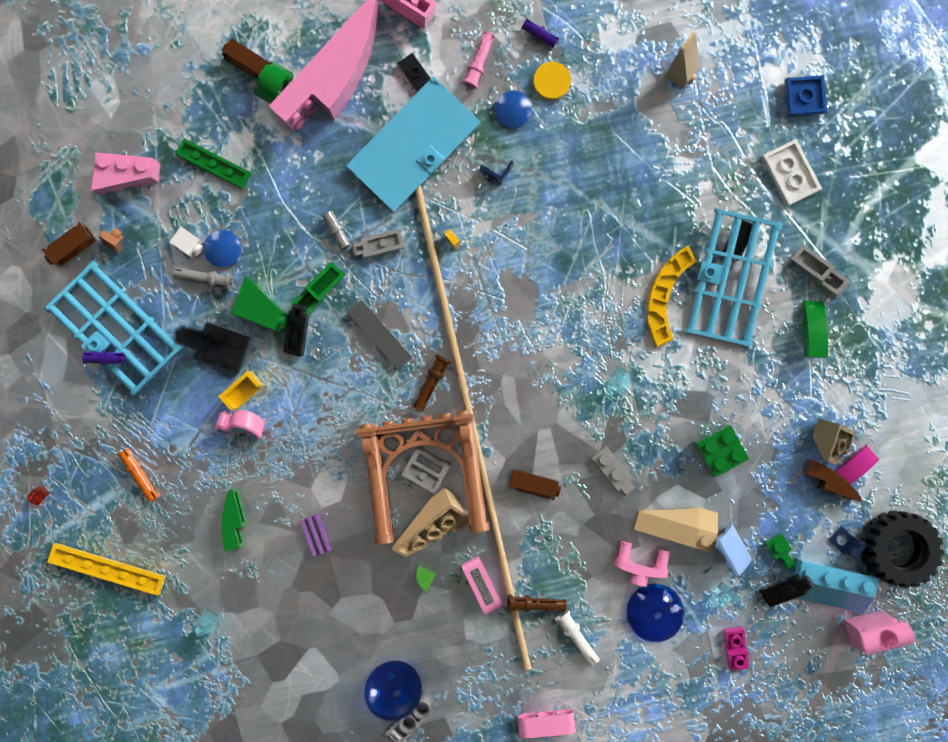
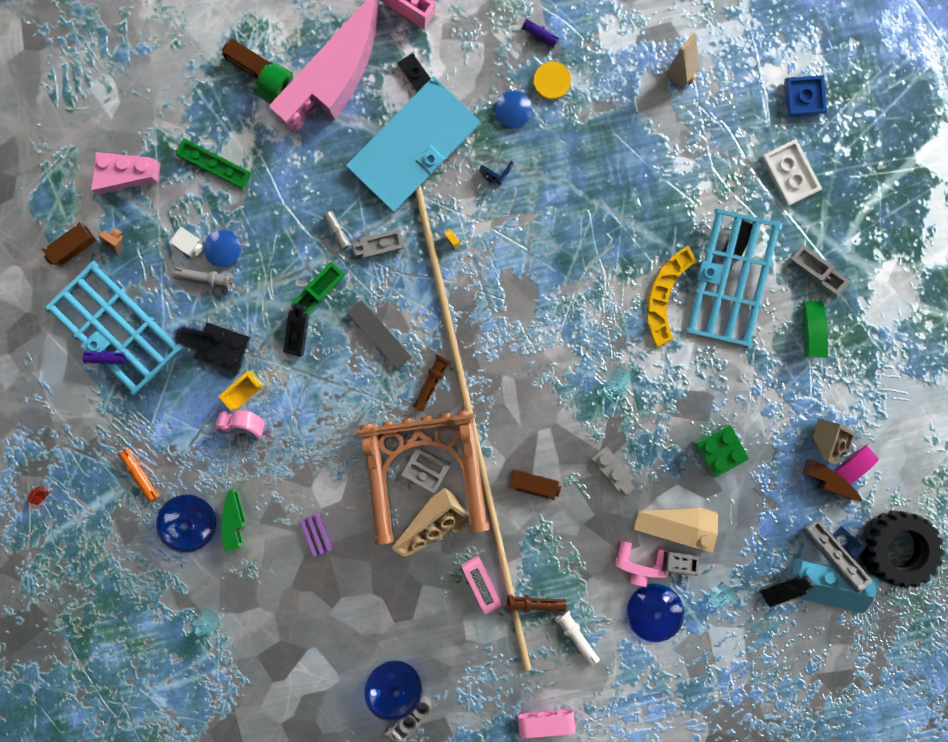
yellow plate [47,543,166,596] -> none
green slope [231,277,288,333] -> none
bright green tile [416,565,436,592] -> none
bright pink pin [461,31,495,90] -> none
light blue slope [715,524,751,576] -> none
dark pink slope [723,626,749,671] -> none
green plate [764,533,796,569] -> none
bright pink piece [844,610,914,656] -> none
none -> clear blue dish [156,495,216,553]
none -> plate [662,551,700,576]
none -> tile [802,519,873,593]

